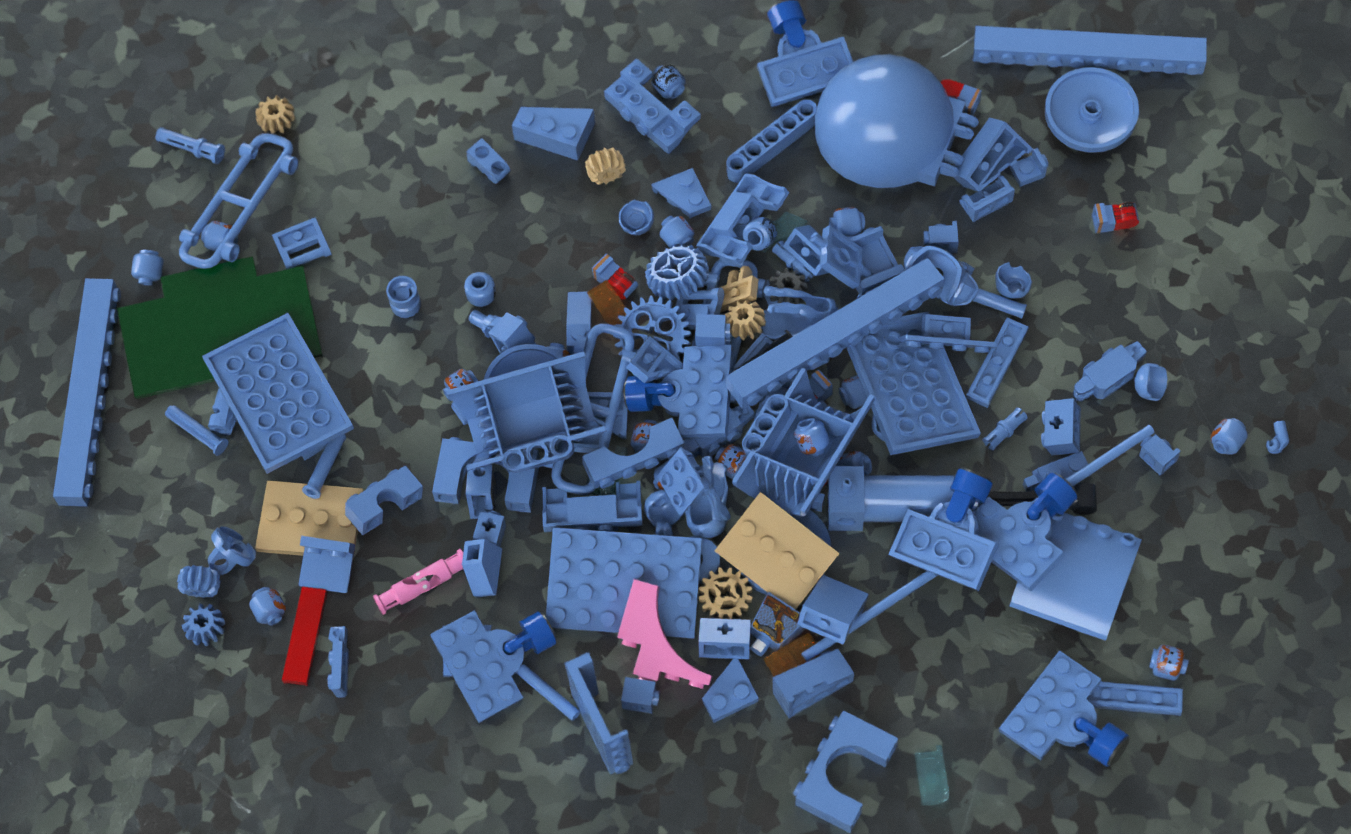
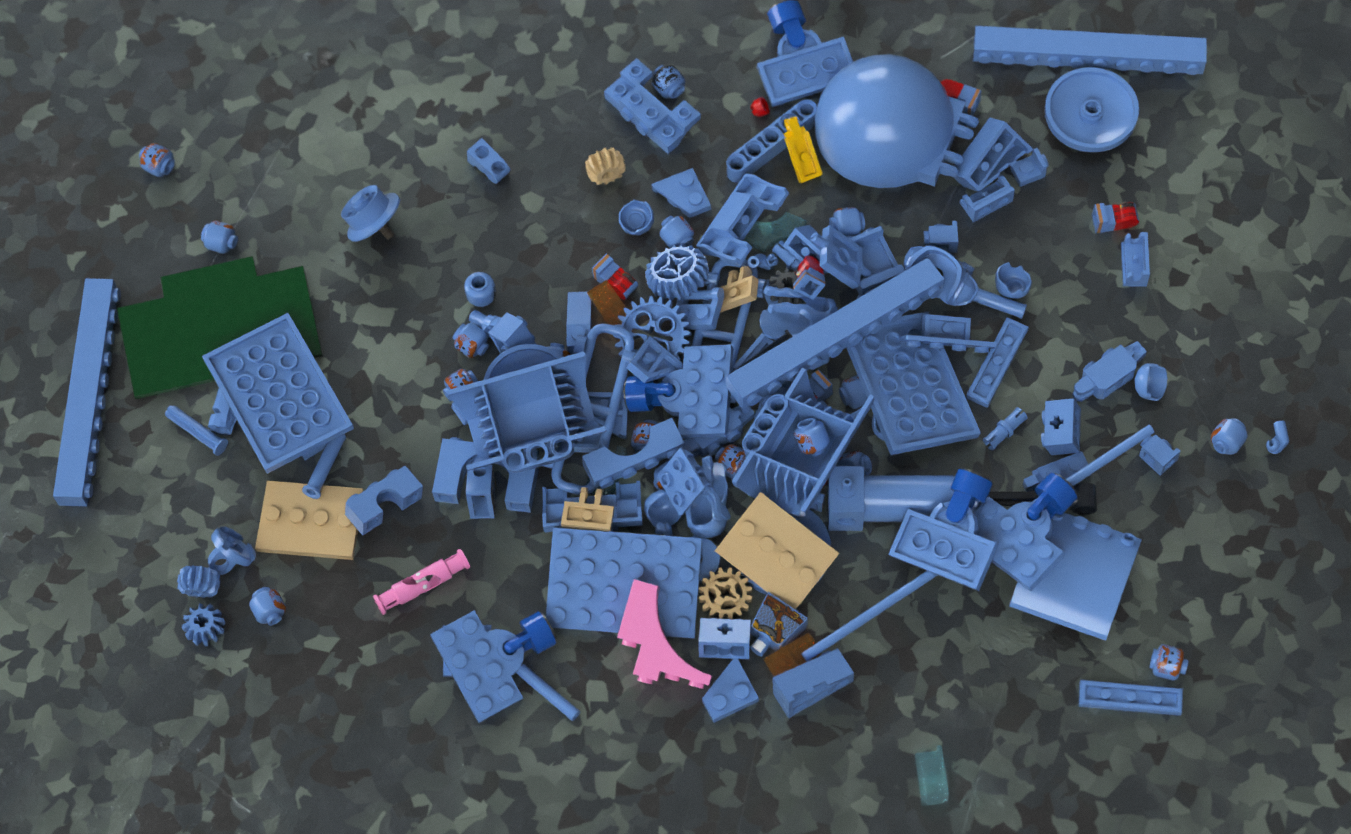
medium blue head [131,250,164,285] -> none
medium blue pin [156,127,225,164] -> none
medium blue bar [179,133,298,269] -> none
tan gear [255,95,295,134] -> none
medium blue plate [272,218,332,269] -> none
red tile [282,587,327,686] -> none
medium blue bracket [299,536,355,593] -> none
medium blue hinge [328,626,349,698] -> none
medium blue wheel [386,276,421,318] -> none
medium blue slope [462,539,502,598] -> none
medium blue brick [473,511,506,547] -> none
medium blue wedge [512,107,595,161] -> none
medium blue panel [565,653,633,775] -> none
medium blue brick [621,677,660,713] -> none
medium blue brick [695,314,731,346] -> none
tan gear [725,299,766,341] -> none
medium blue head [743,217,777,251] -> none
medium blue arch [793,710,898,833] -> none
medium blue panel [797,575,869,644] -> none
medium blue plate [999,650,1130,767] -> none
none -> medium blue head [139,143,175,177]
none -> medium blue piece [341,185,400,242]
none -> medium blue head [453,323,489,358]
none -> tan hinge [561,487,614,532]
none -> medium blue arm [748,253,778,270]
none -> red hinge [750,97,770,117]
none -> yellow hinge [784,117,822,183]
none -> medium blue leg [793,255,826,300]
none -> medium blue hinge [1121,232,1150,287]

